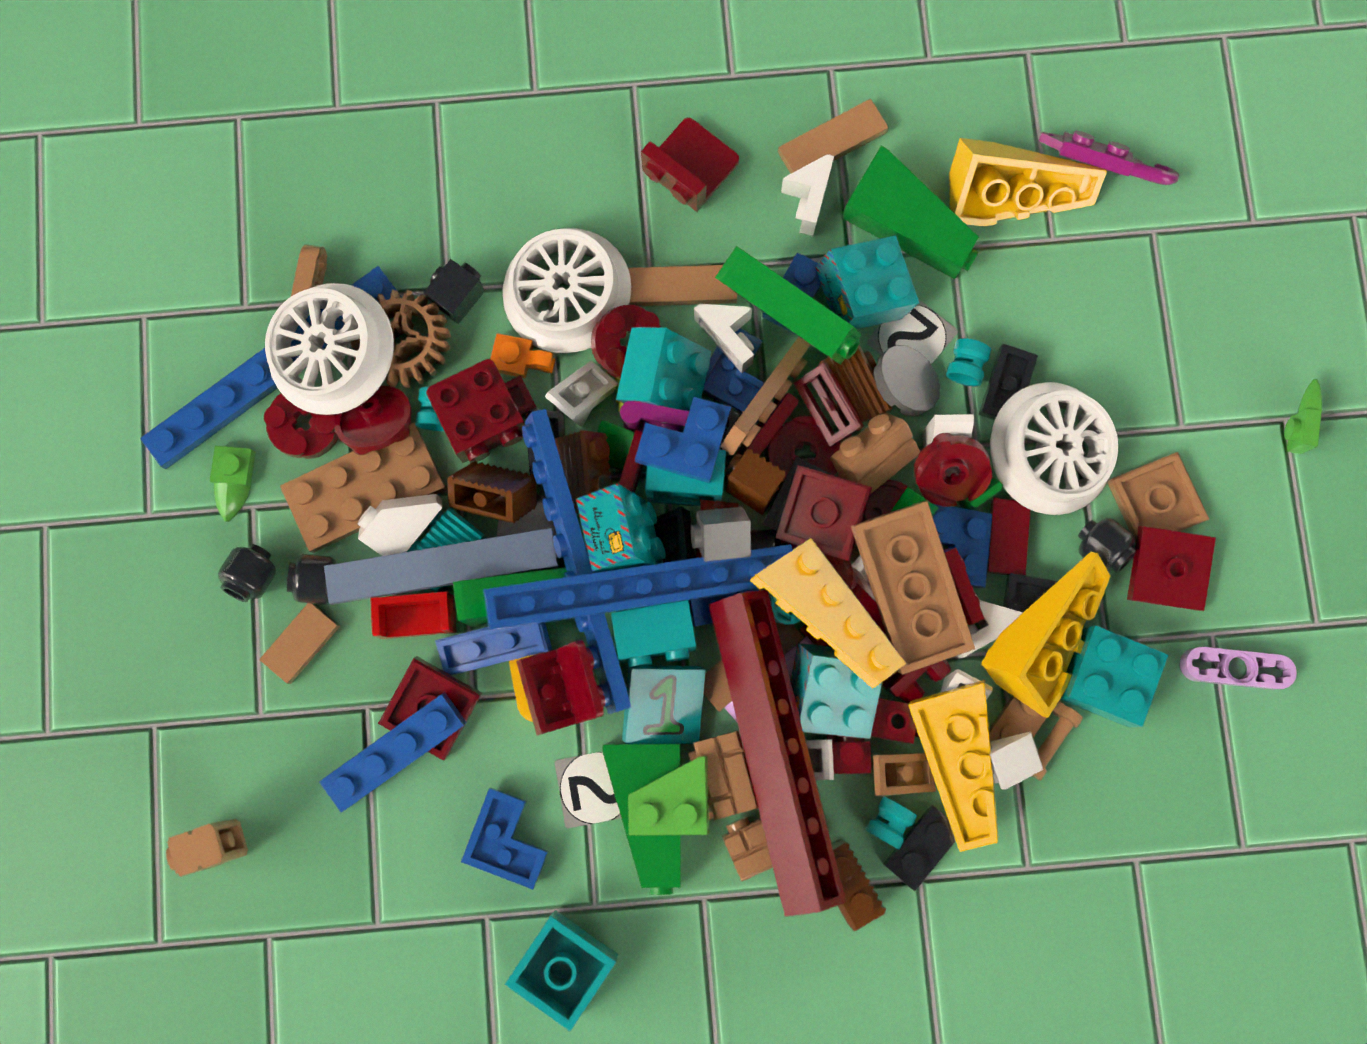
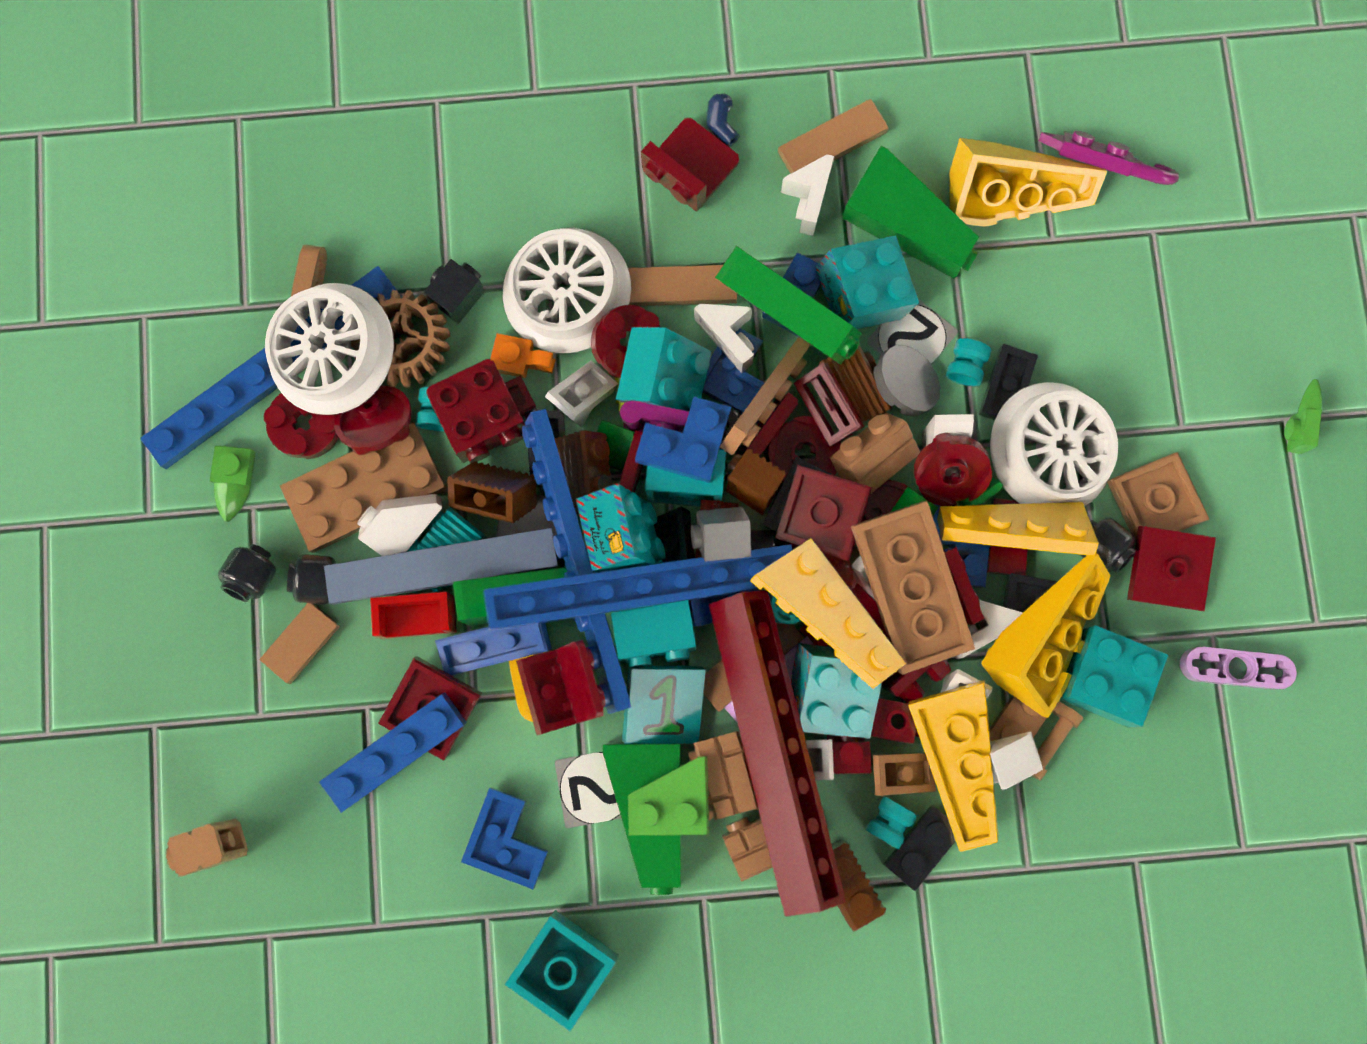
none -> dark blue arm [706,93,740,147]
none -> yellow wing [937,502,1099,556]

